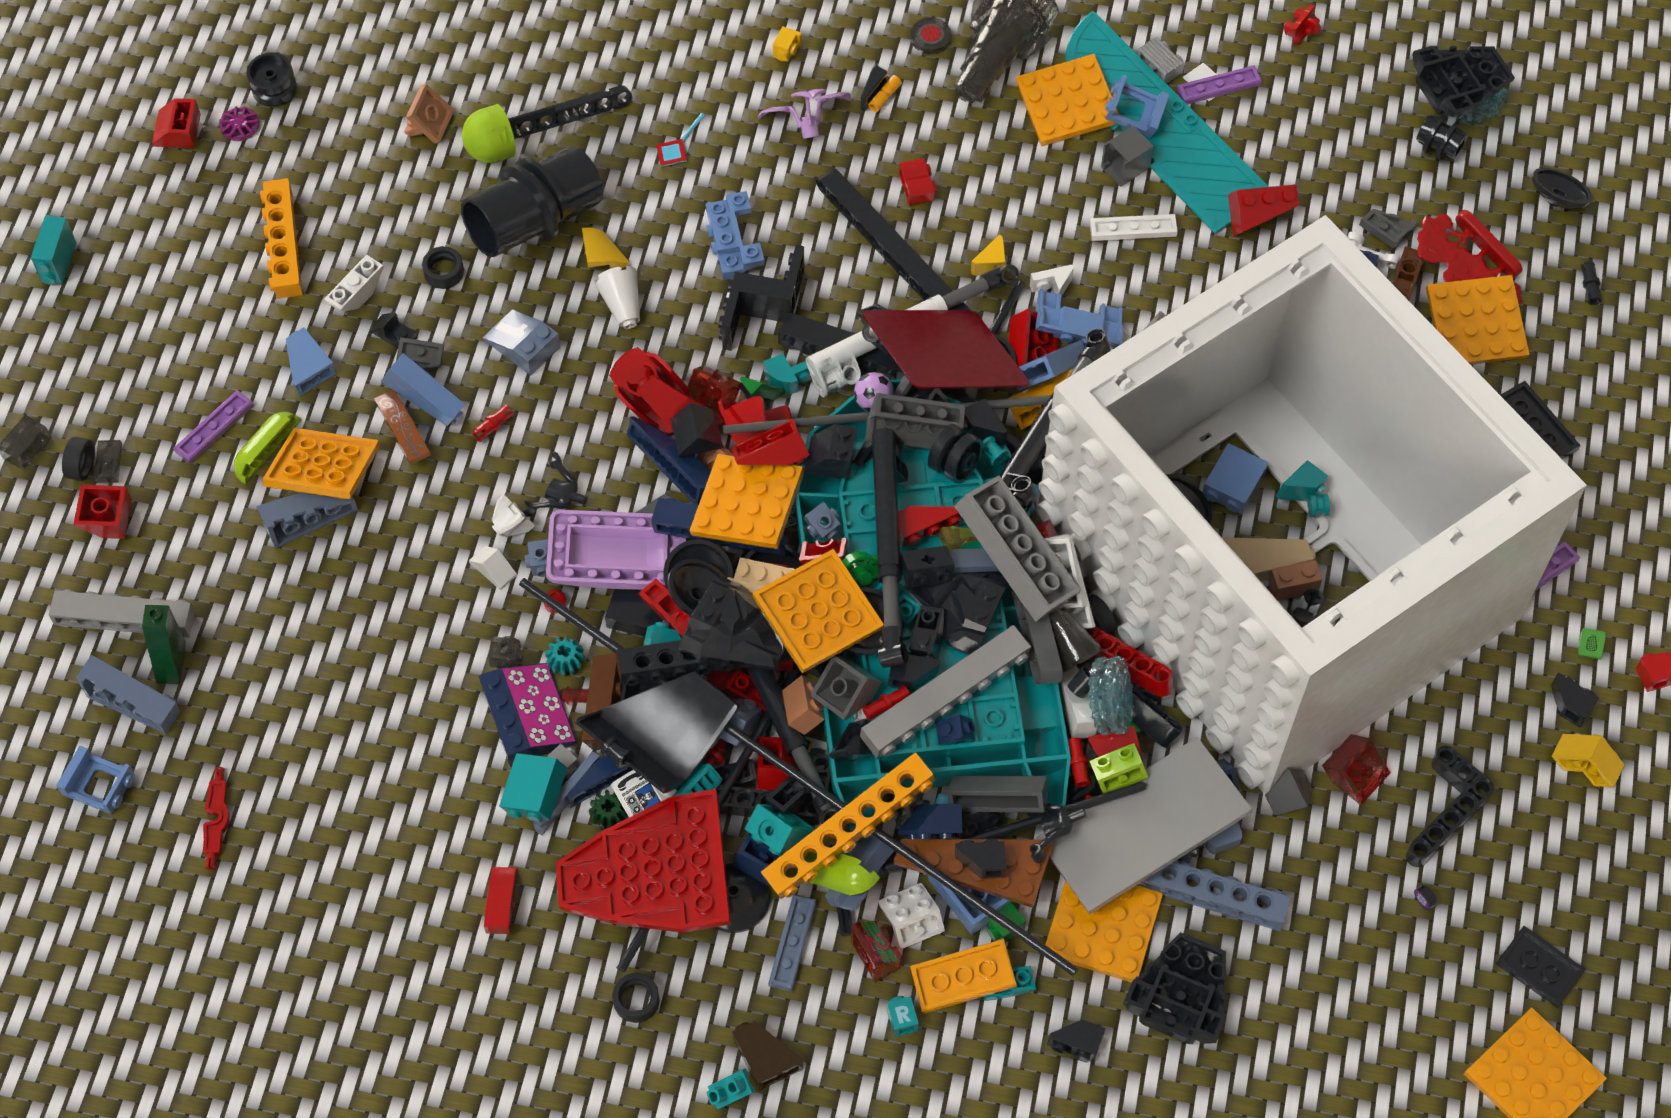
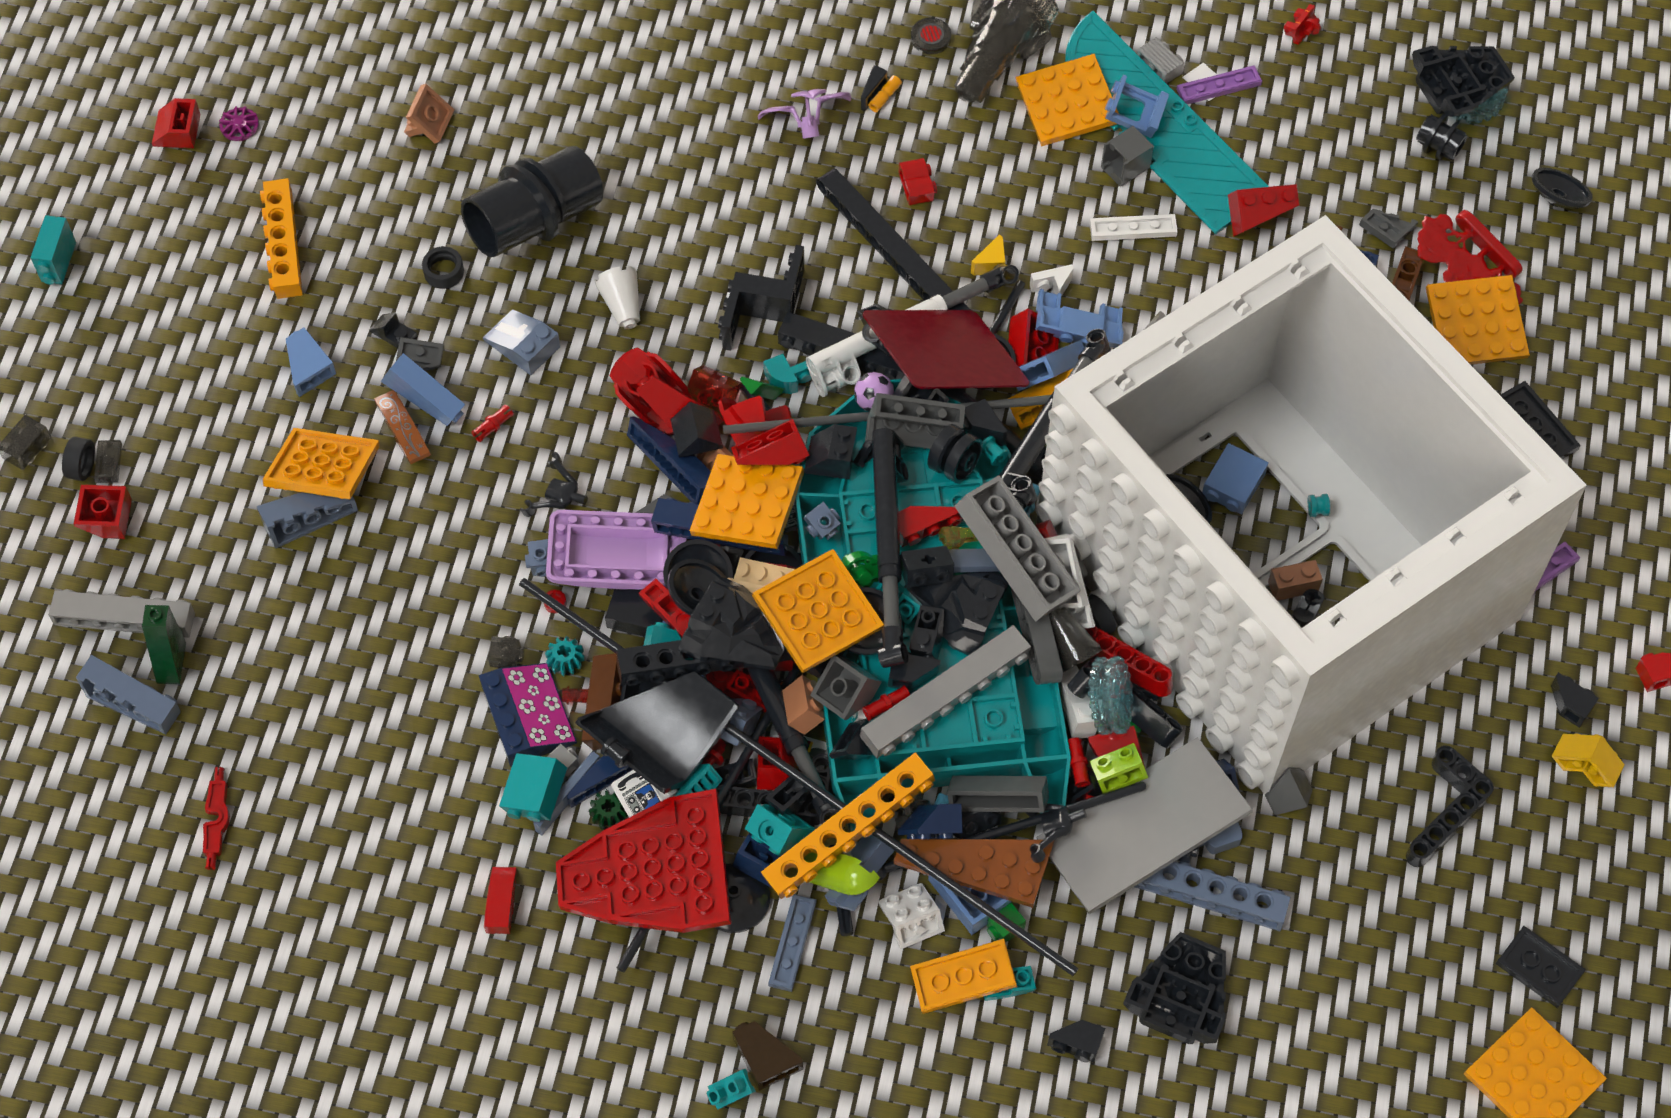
medium blue window [56,746,135,815] -> none
medium lavender tile [173,390,254,464] -> none
lime brick [234,412,302,484] -> none
black wheel [246,53,297,107] -> none
white slope [324,255,384,312] -> none
piece [462,85,633,163] -> none
white slope [469,546,517,590] -> none
white brick [492,494,535,537] -> none
yellow slope [582,228,629,269] -> none
black tyre [612,973,660,1023] -> none
piece [656,113,704,167] -> none
medium blue bracket [705,191,765,280] -> none
yellow brick [773,26,802,62] -> none
red slope [799,538,848,564] -> none
clear red slope [851,920,902,983] -> none
teal brick [886,996,919,1038] -> none
dark blue bracket [935,714,975,746] -> none
black slope [955,839,1006,879] -> none
light orange plate [1045,881,1163,983] -> none
tan slope [1222,538,1316,582] -> none
teal slope [1276,460,1329,501] -> none
clear red slope [1322,734,1391,805] -> none
white brick [1347,232,1400,269] -> none
black tile [1414,885,1437,910] -> none
bright green slope [1577,628,1606,660] -> none
black pin [1581,261,1602,305] -> none

